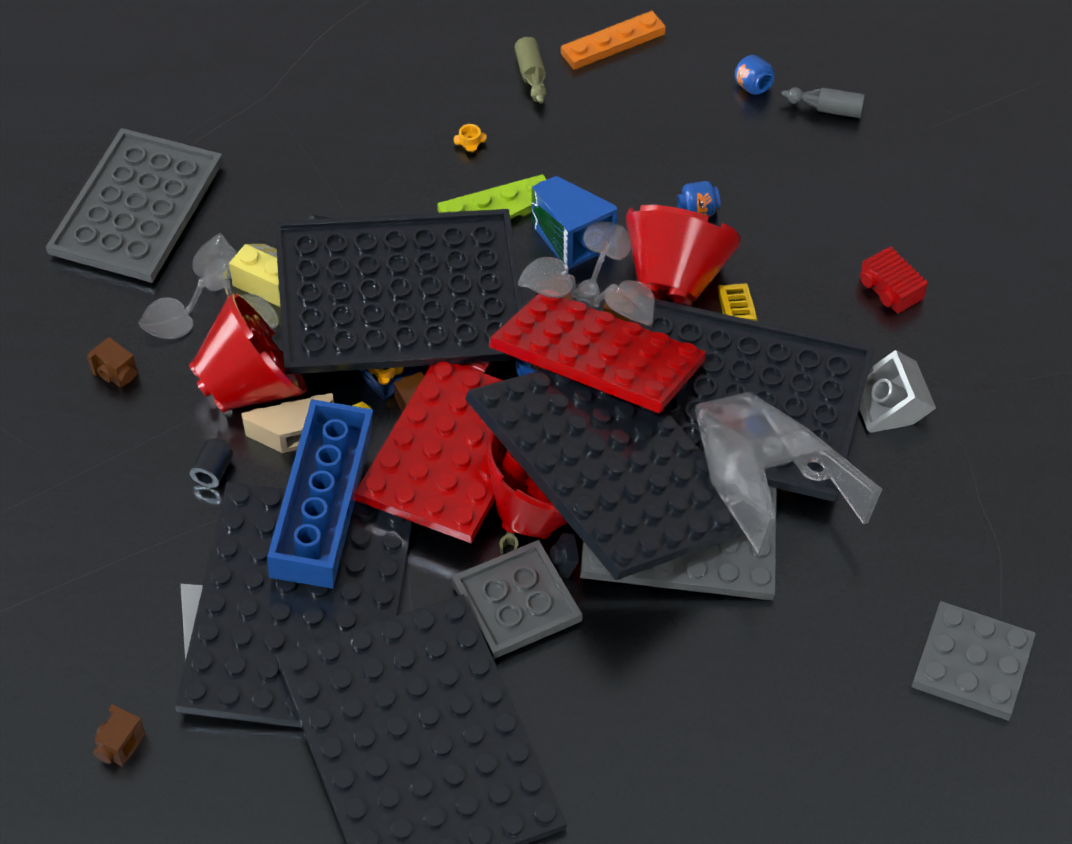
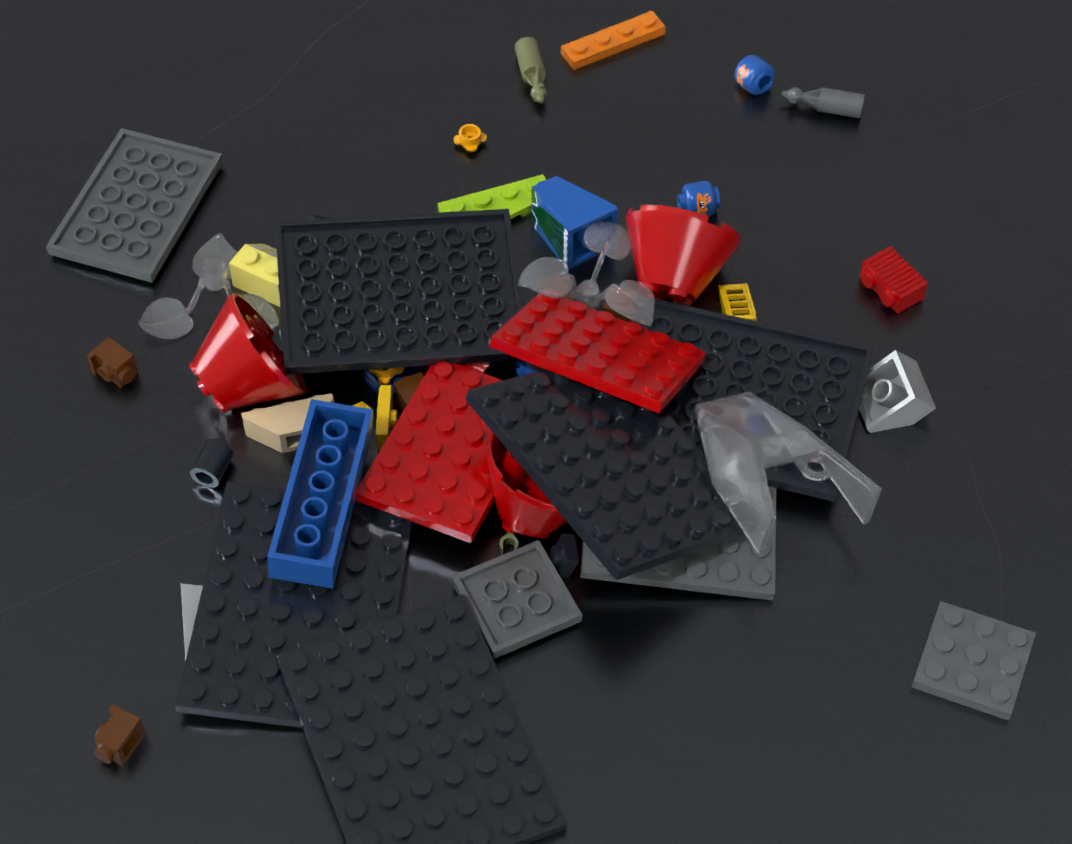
none -> yellow plate [375,385,397,451]

